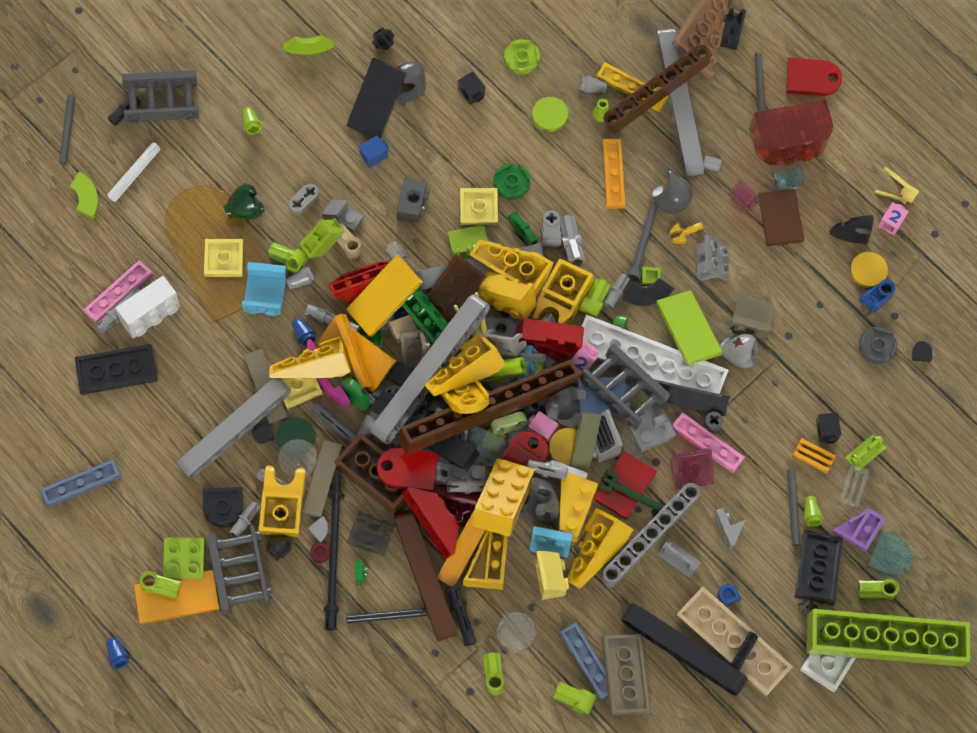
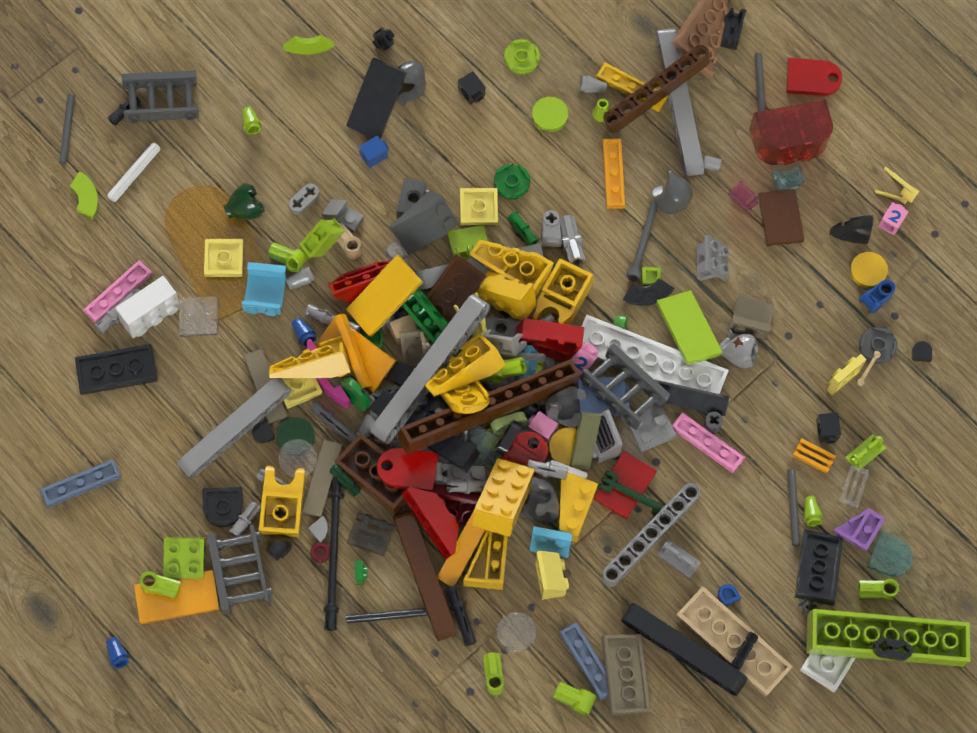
yellow wedge [567,508,634,589] -> none
lime piece [579,279,611,318] -> none
light grey axle [603,274,630,310] -> none
yellow bar [669,222,703,244] -> none
clear pink slope [670,448,714,490] -> none
light grey slope [714,508,745,551] -> none
none -> clear plate [179,296,219,337]
none -> dark green axle [330,464,361,497]
none -> dark grey slope [390,190,458,254]
none -> black beam [494,420,522,456]
none -> light yellow plate [827,354,866,396]
none -> tan hinge [856,351,881,386]
none -> black beam [873,638,913,661]

